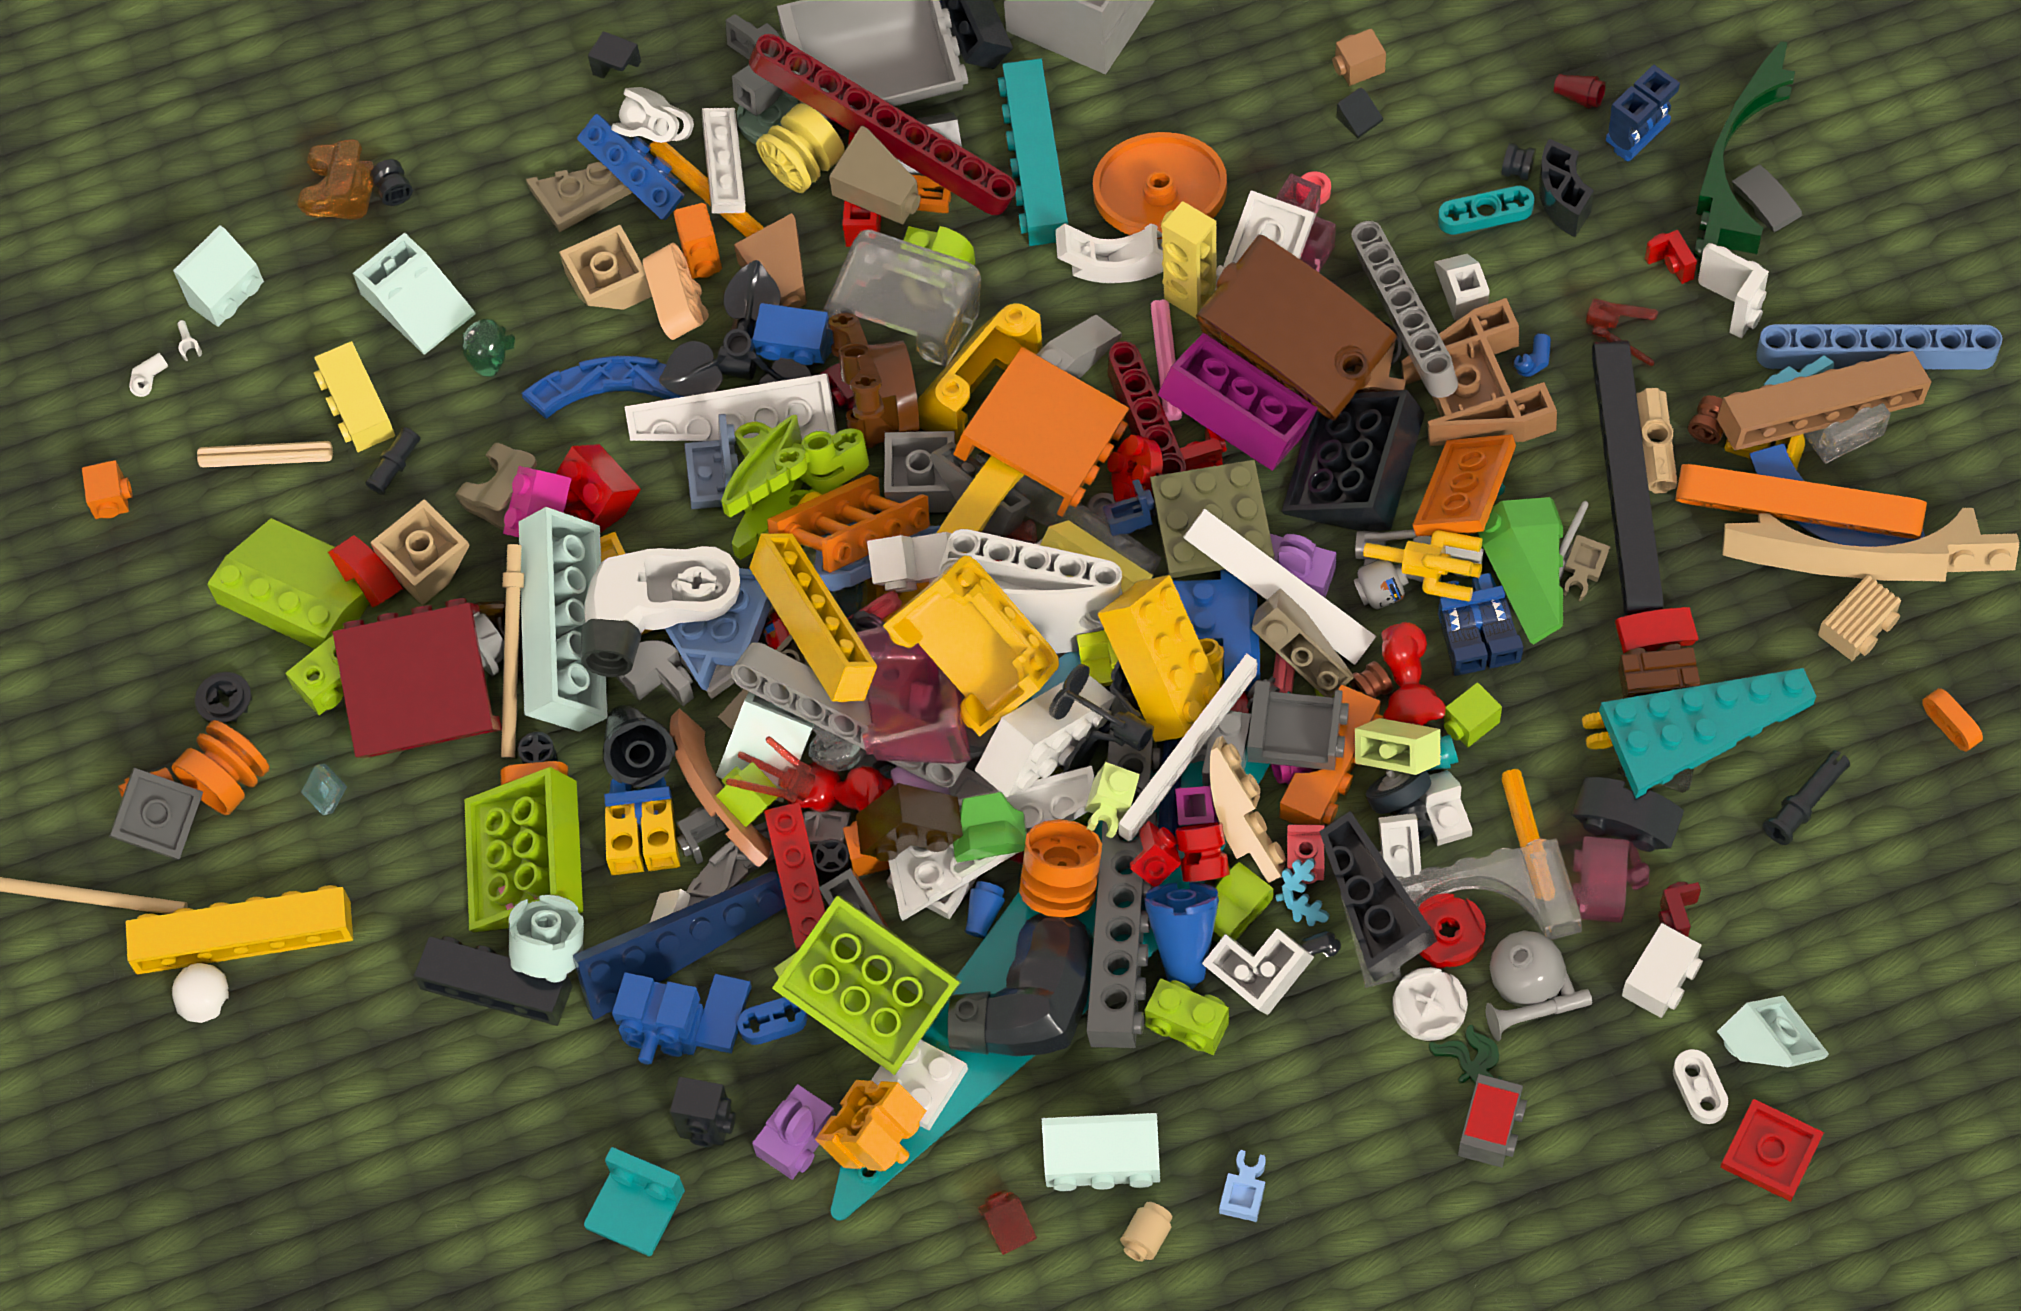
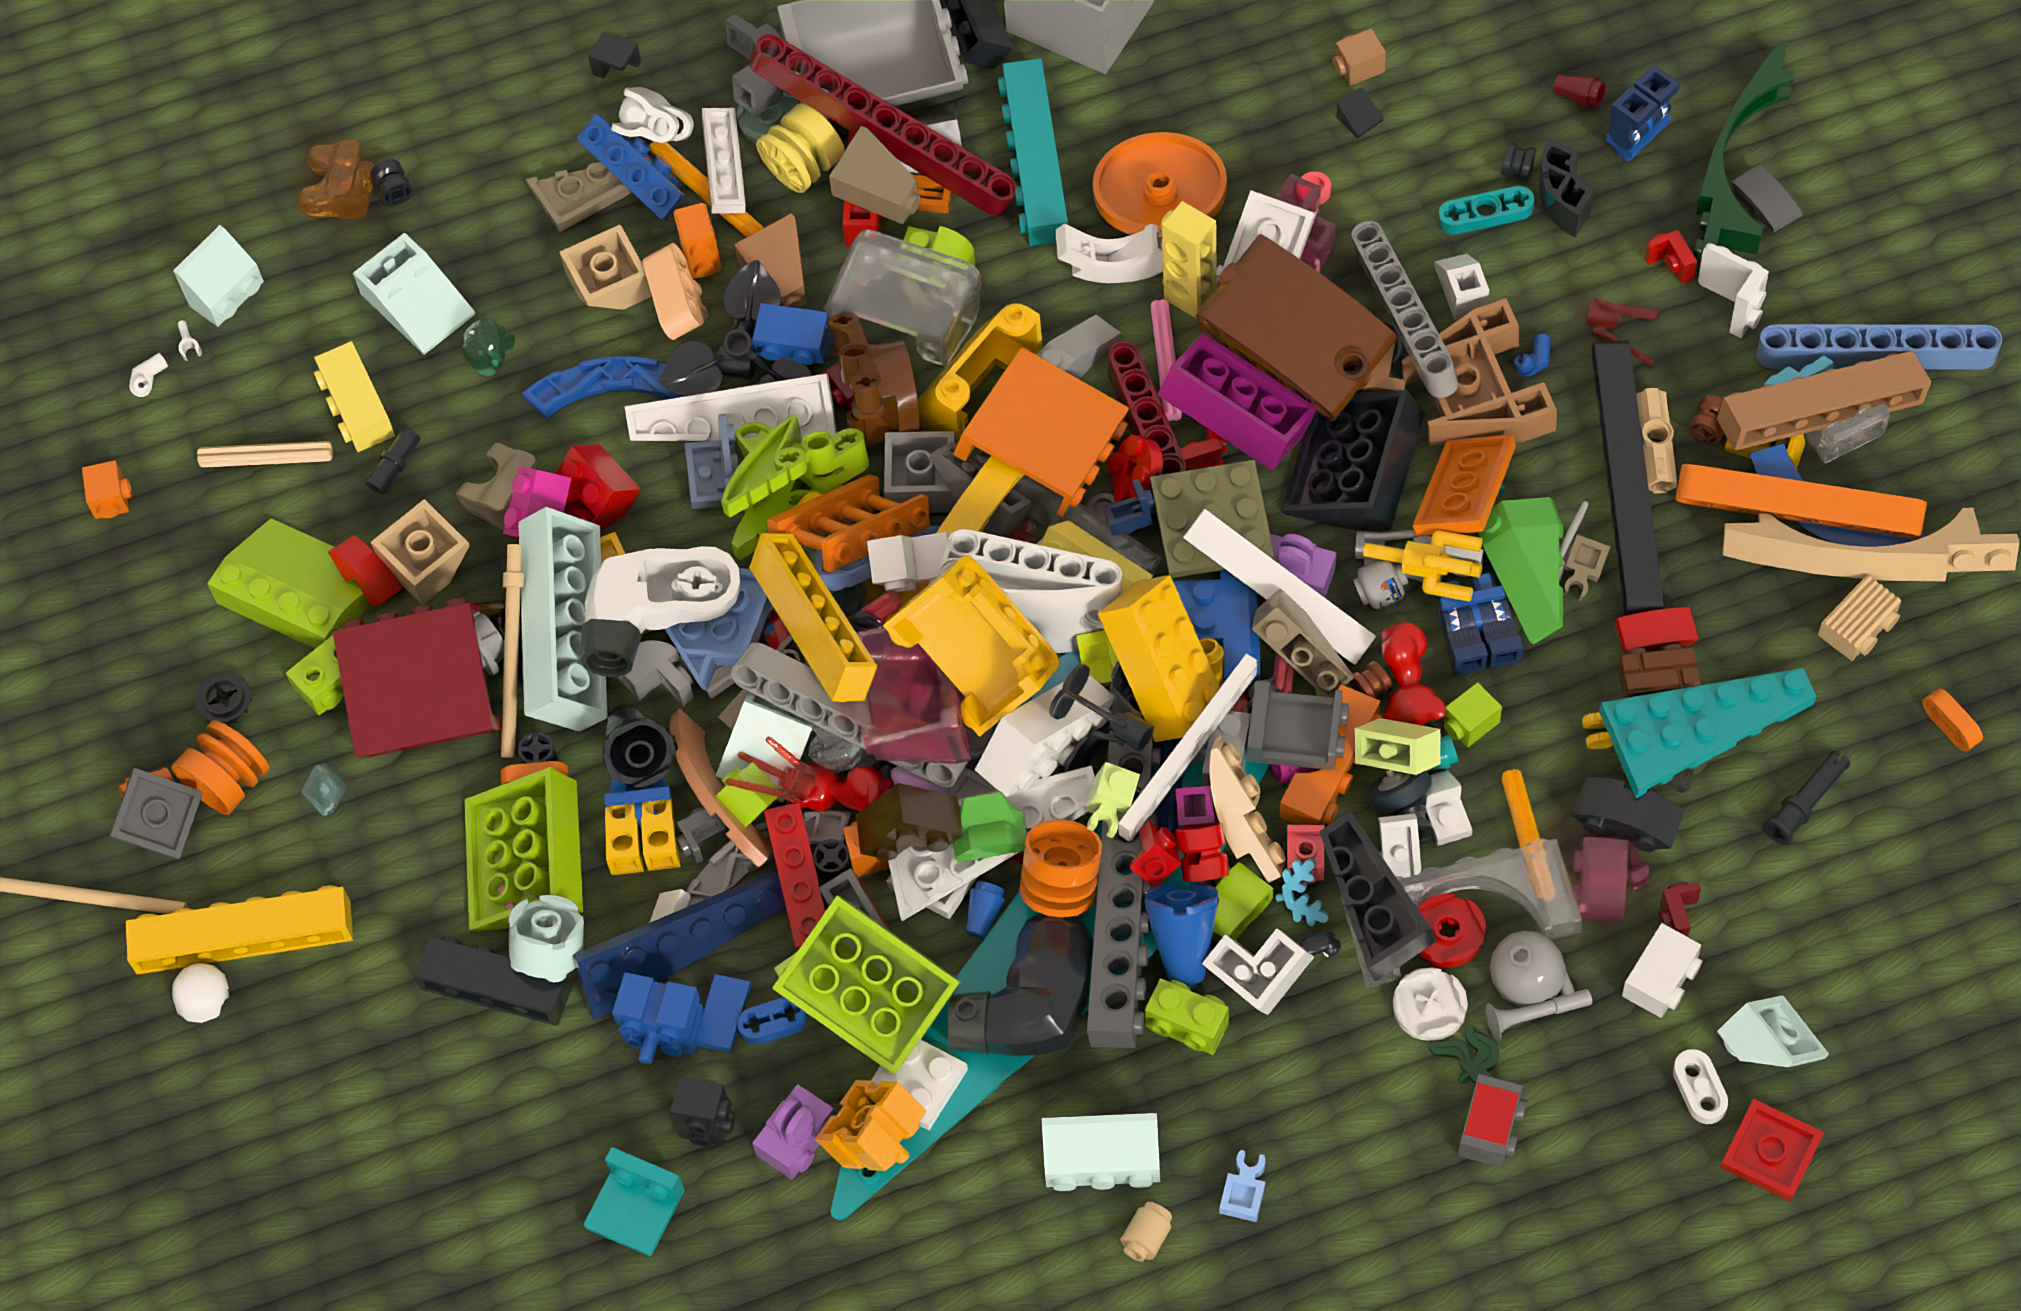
clear red bracket [978,1190,1037,1255] -> none

